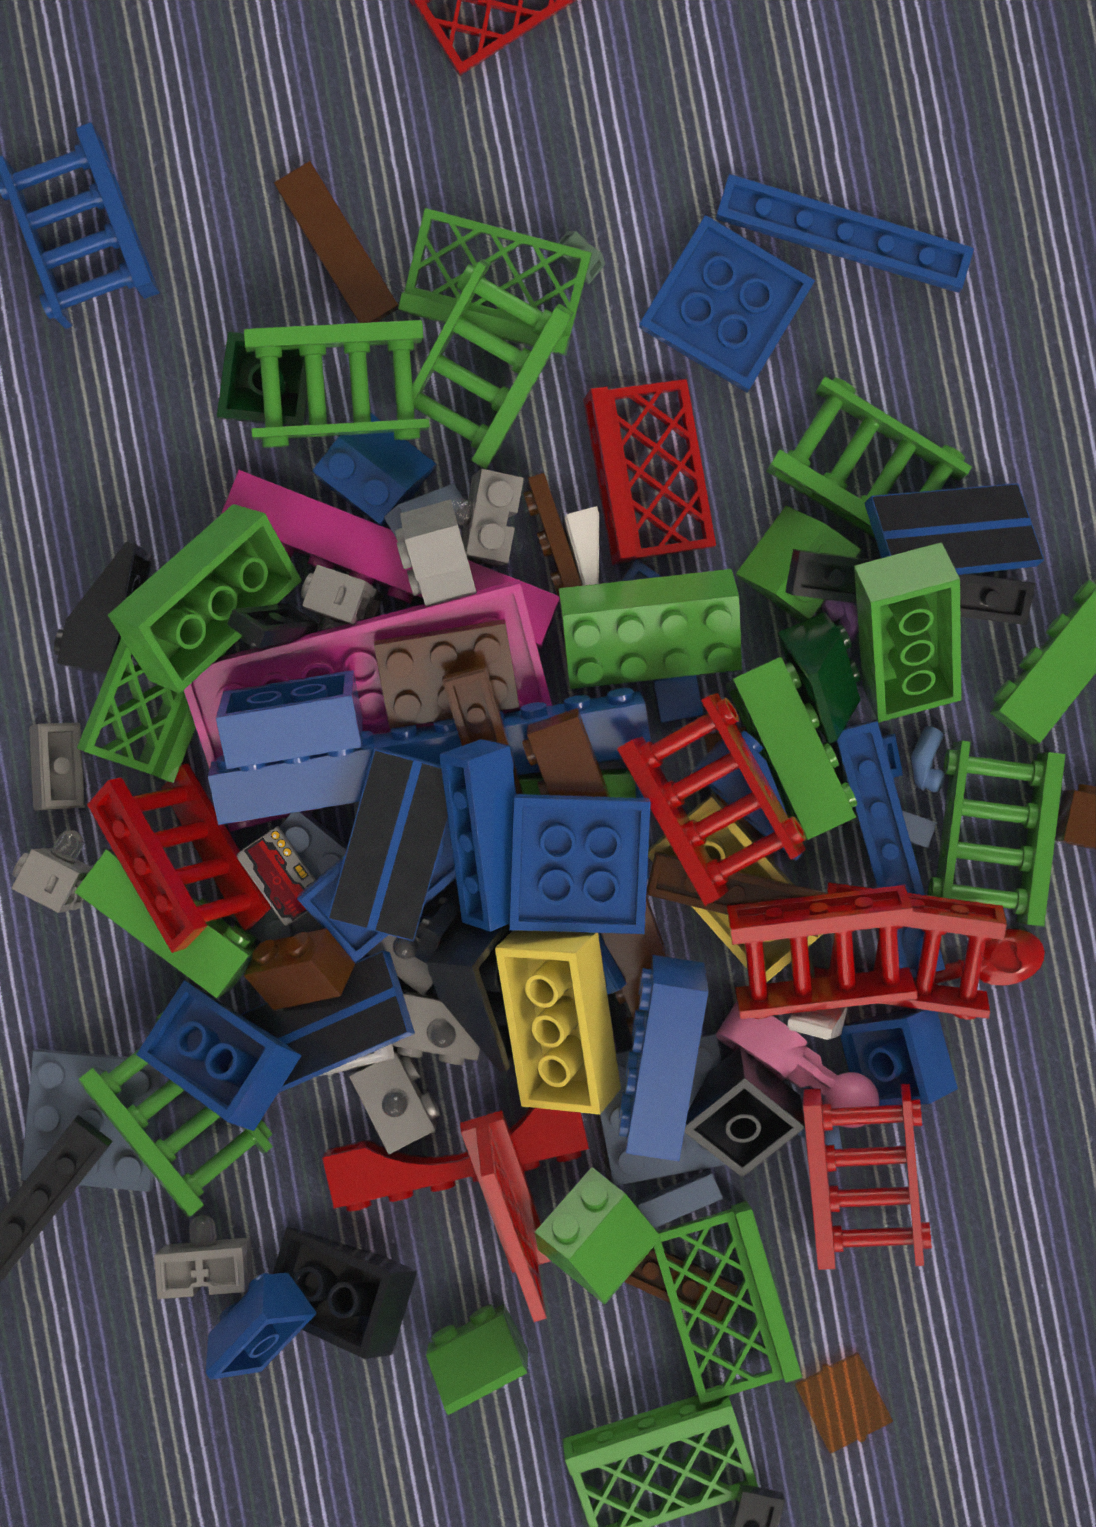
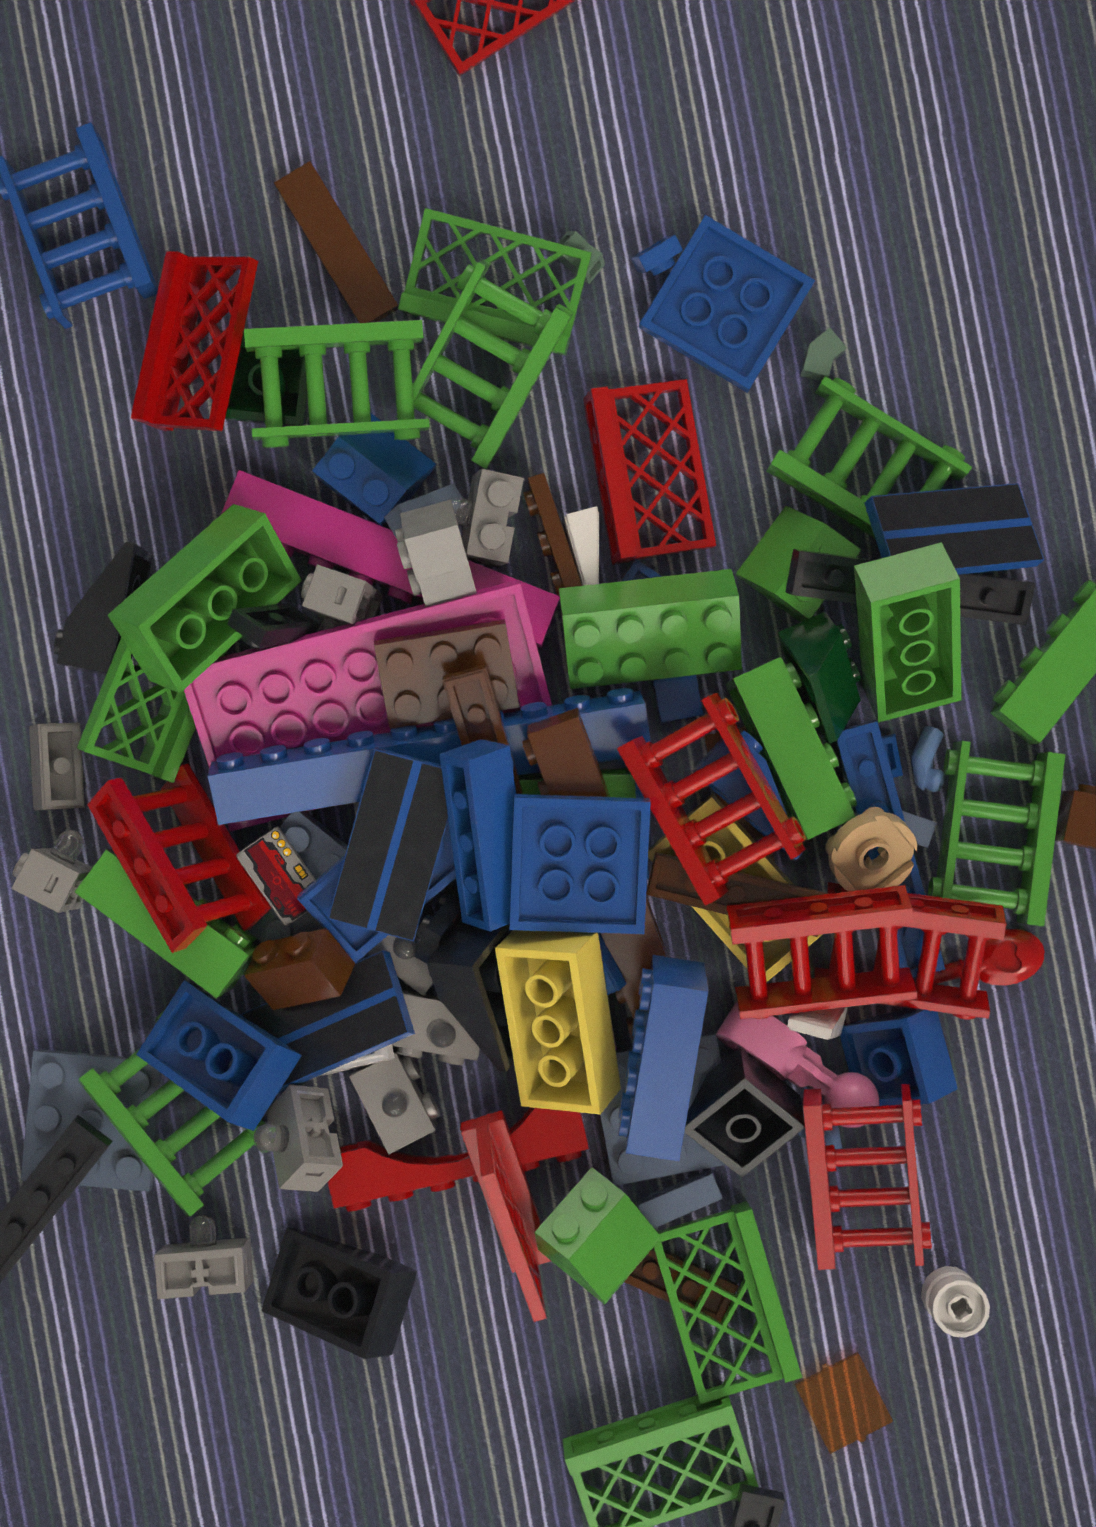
blue slope [205,1273,317,1380] -> none
brick [216,670,363,772] -> none
bright green slope [426,1304,528,1415] -> none
blue plate [716,174,974,293] -> none
medium lavender arm [821,599,859,642] -> none
none -> red fence [130,251,259,432]
none -> light grey piece [254,1085,343,1192]
none -> blue plate [630,235,683,276]
none -> sand green piece [800,327,847,381]
none -> tan plate [826,807,917,892]
none -> white wheel [921,1266,990,1338]

